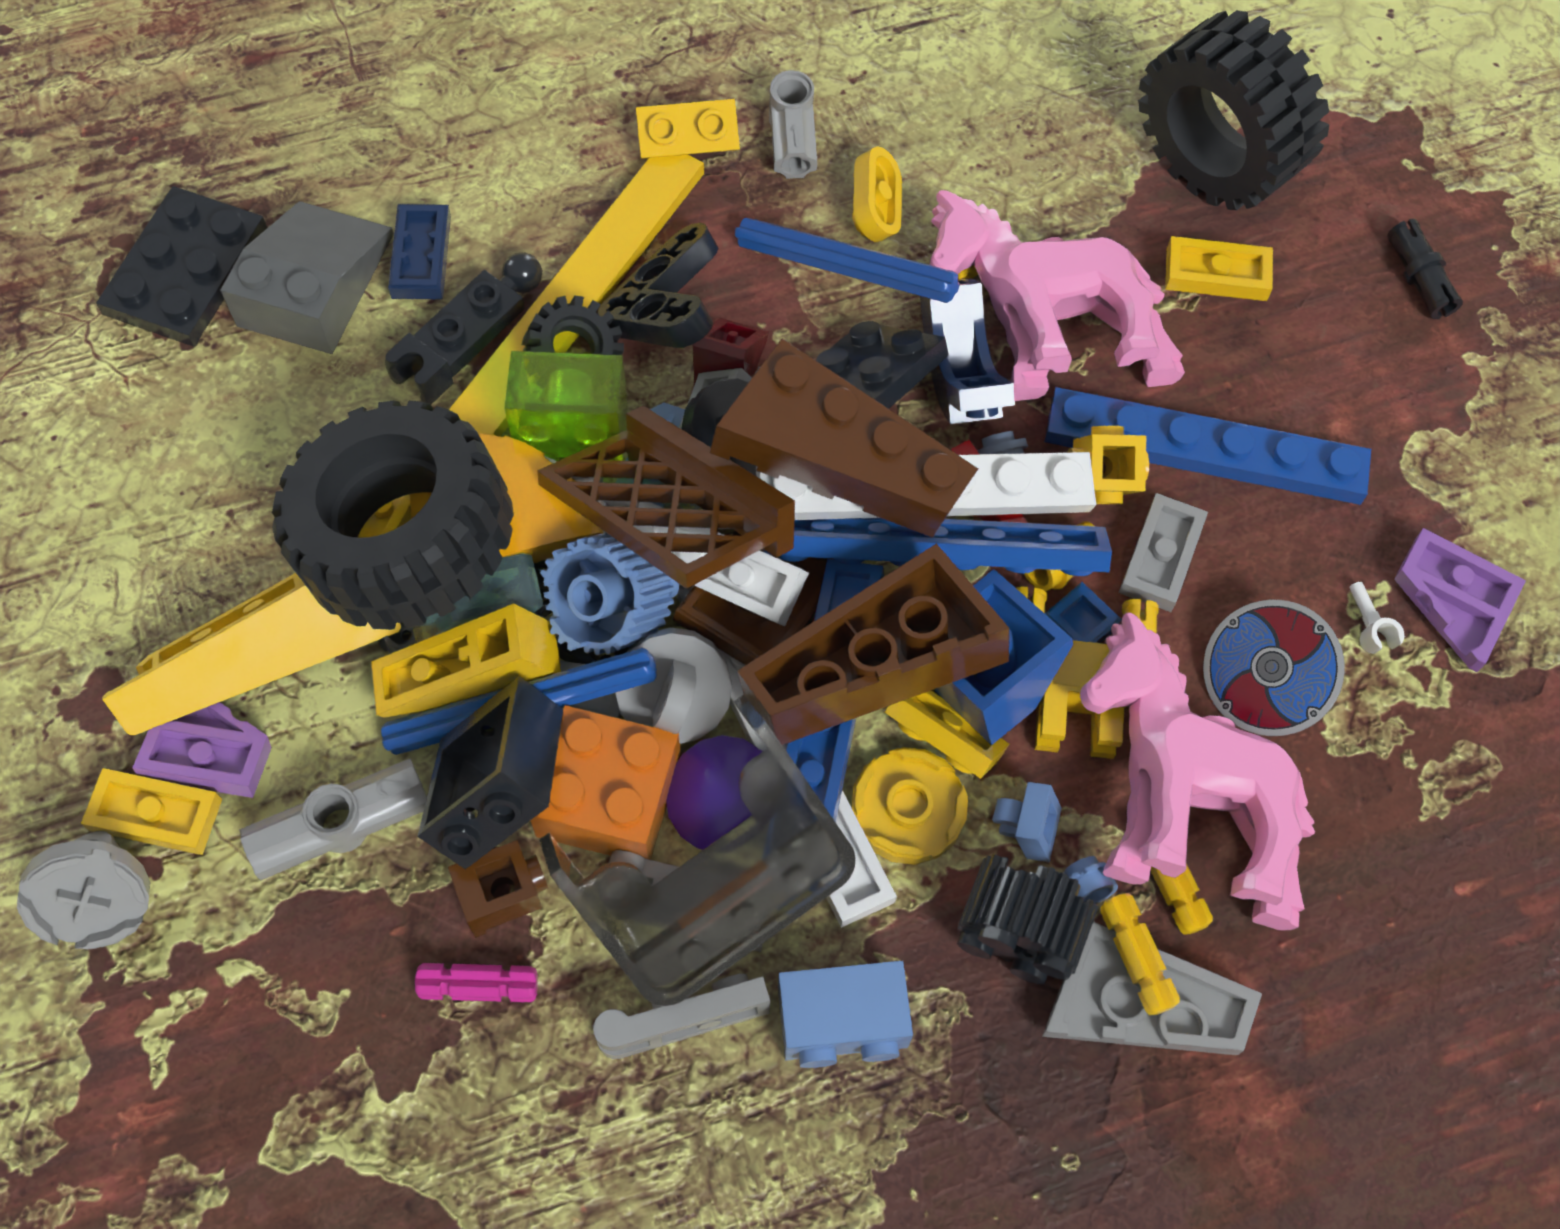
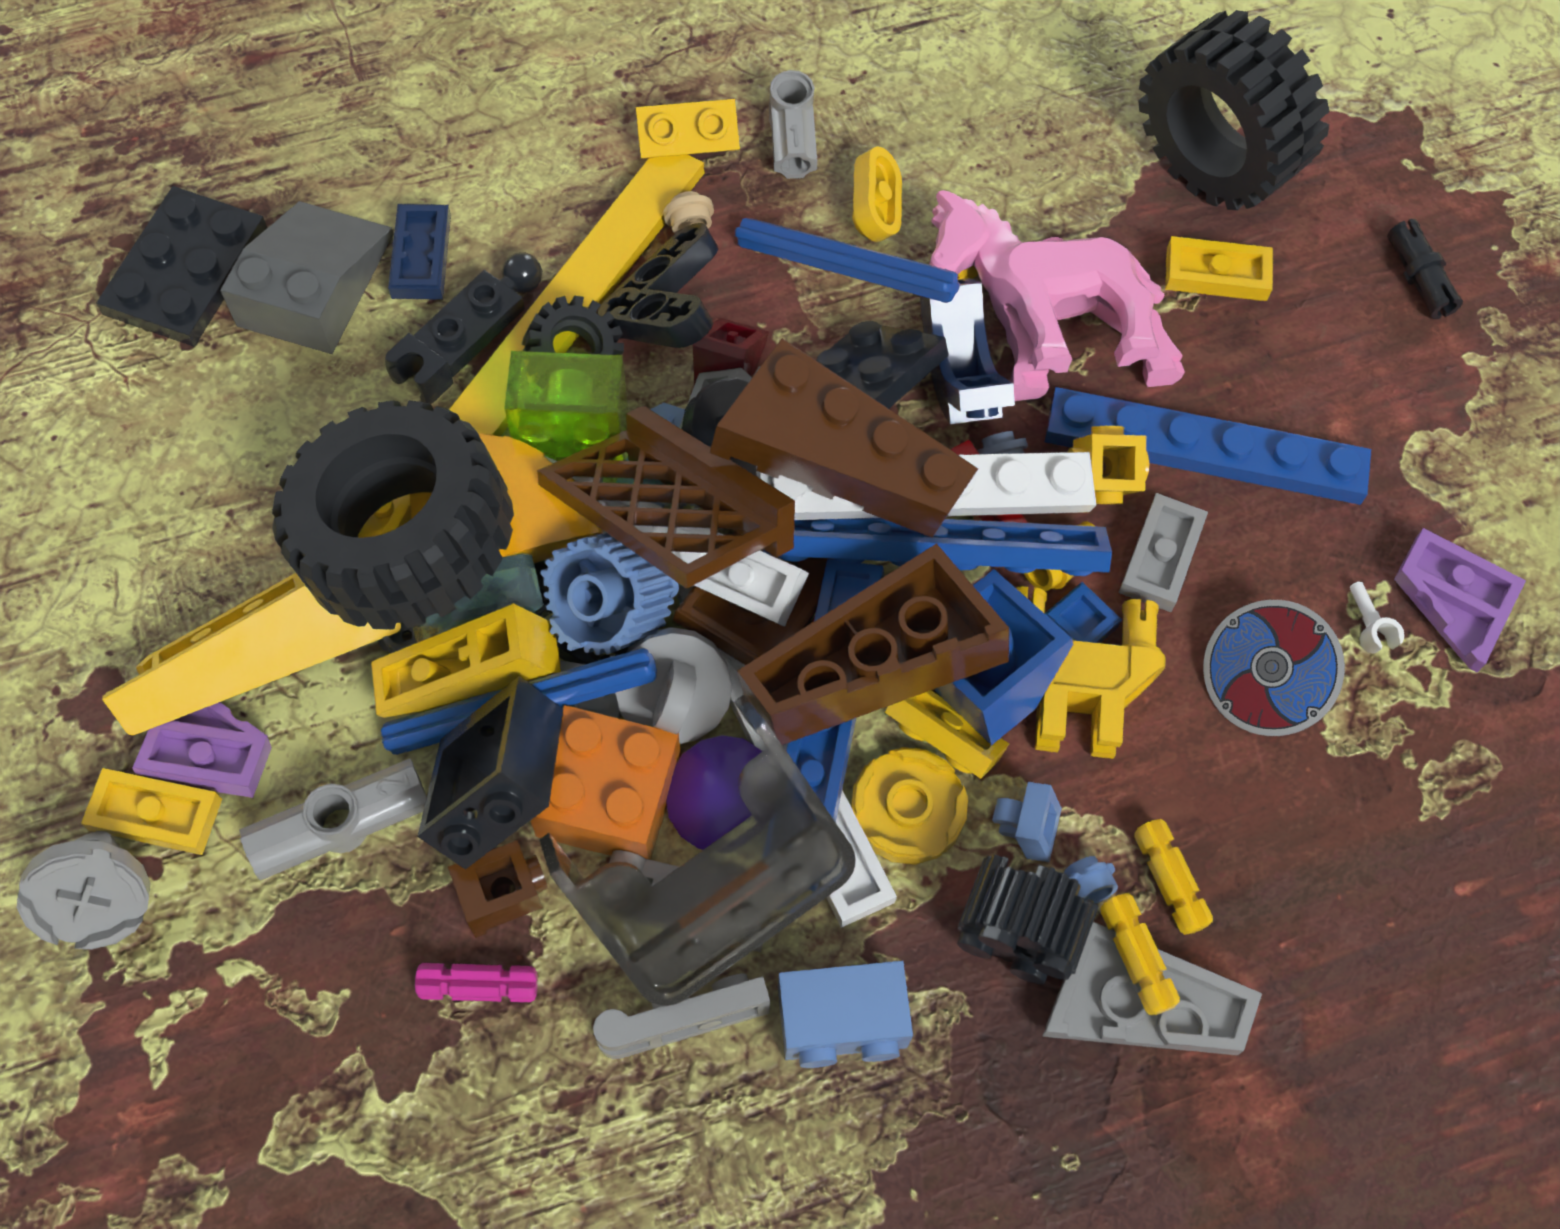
bright pink animal [1080,613,1315,930] -> none
none -> tan plate [663,191,714,234]

